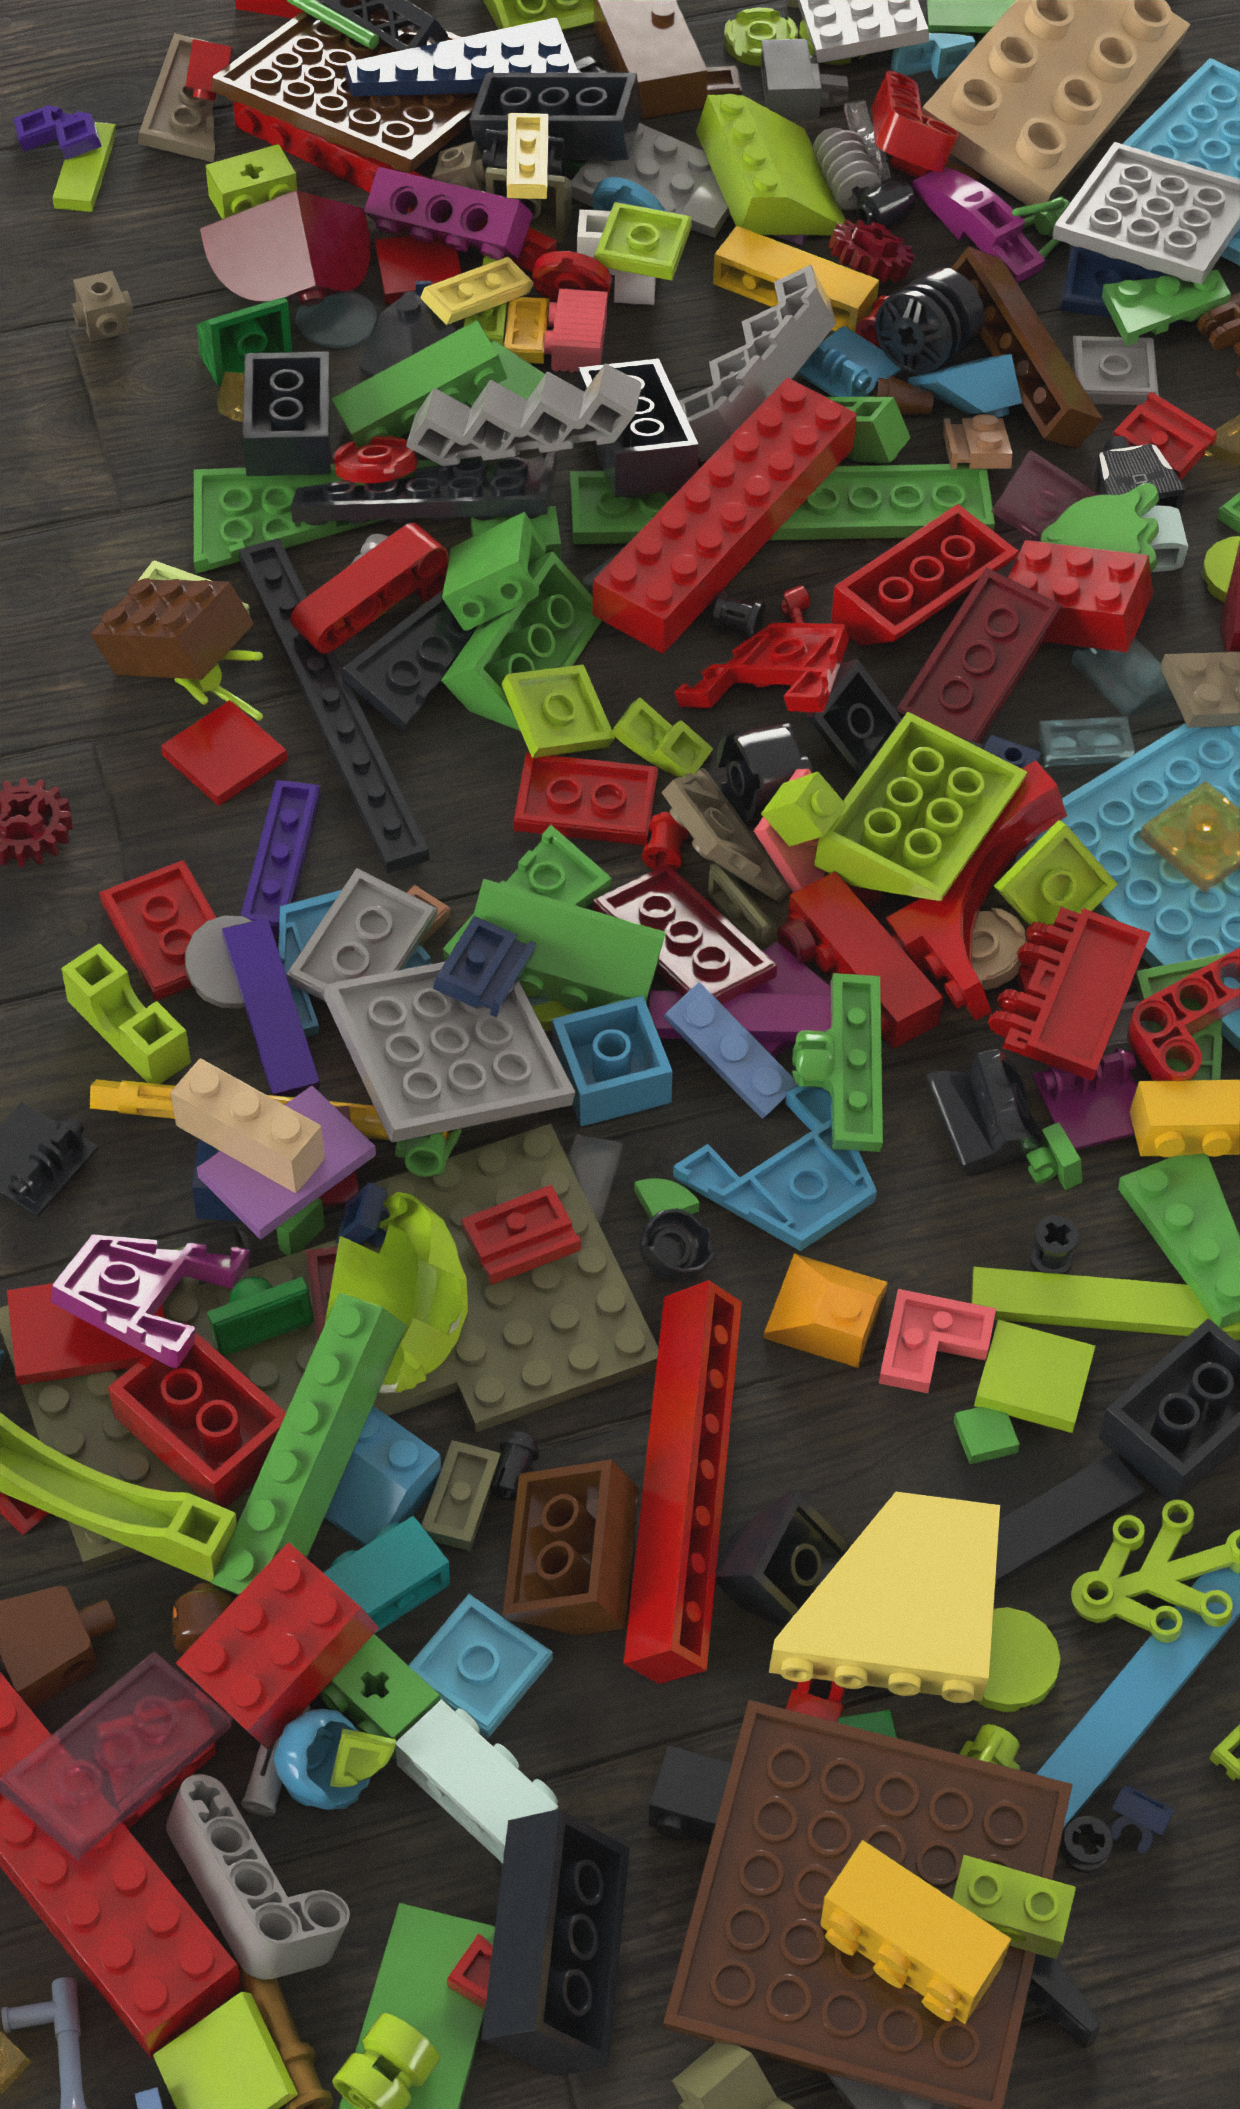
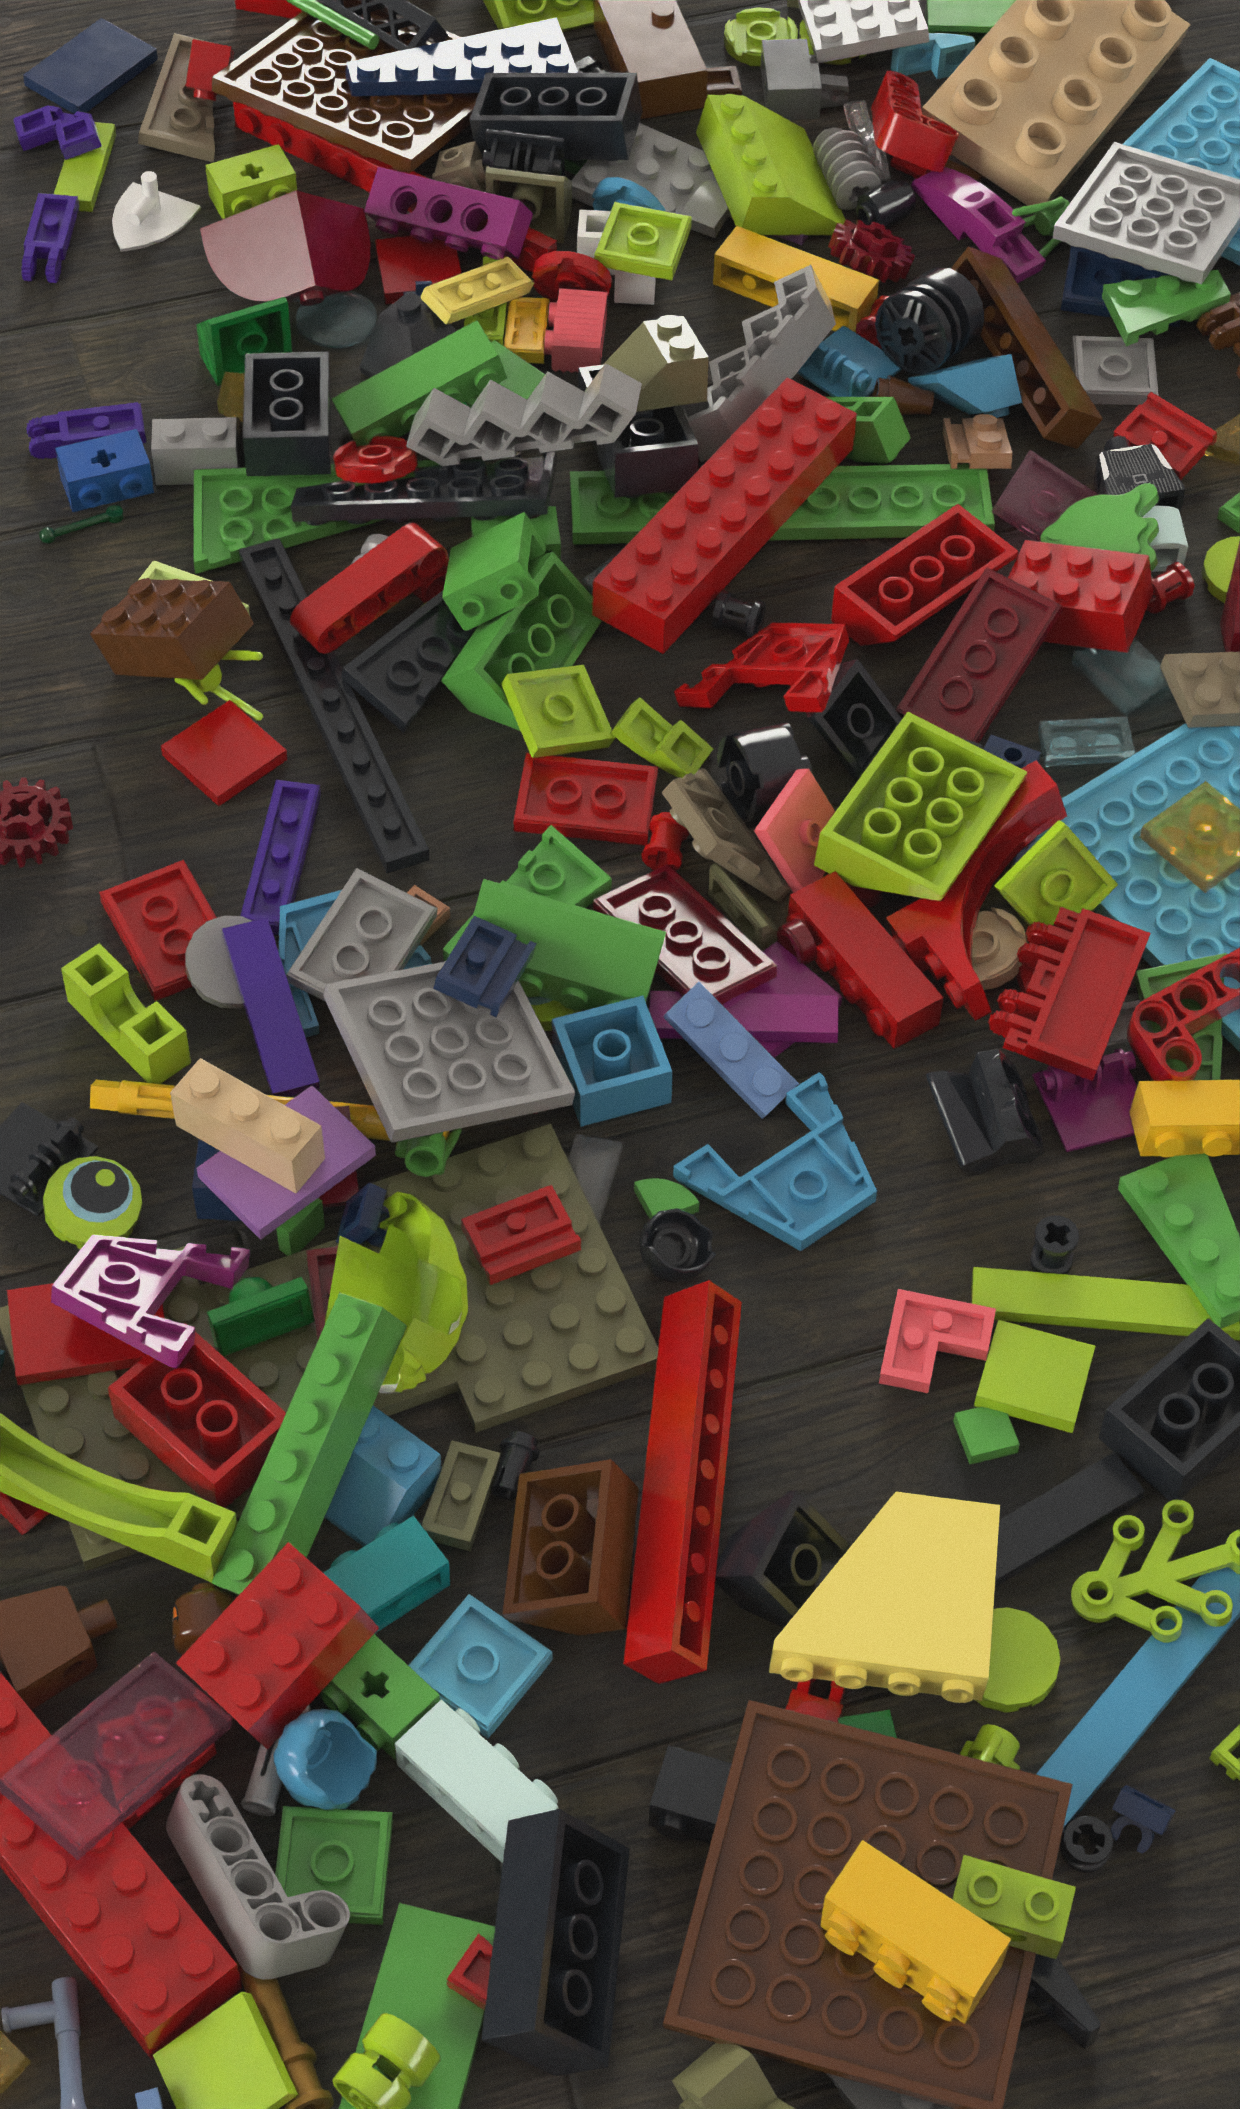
dark tan brick [71,271,133,342] -> none
lime tile [330,1728,396,1787] -> none
light yellow tile [507,113,548,199] -> none
lime brick [761,772,846,847] -> none
light orange slope [763,1253,888,1368] -> none
red hand [781,585,811,623] -> none
bright green plate [792,973,883,1152] -> none
bright green tile [1027,1122,1082,1190] -> none
none -> dark purple hinge [21,193,79,283]
none -> dark blue tile [23,18,158,114]
none -> dark purple hinge [26,402,146,459]
none -> dark green hinge [39,505,124,544]
none -> tile [43,1156,142,1249]
none -> blue brick [55,429,154,512]
none -> white shield [112,171,201,252]
none -> light grey slope [151,417,241,485]
none -> bright green tile [275,1806,393,1925]
none -> olive slope [603,315,708,412]
none -> red bush [1146,562,1195,614]

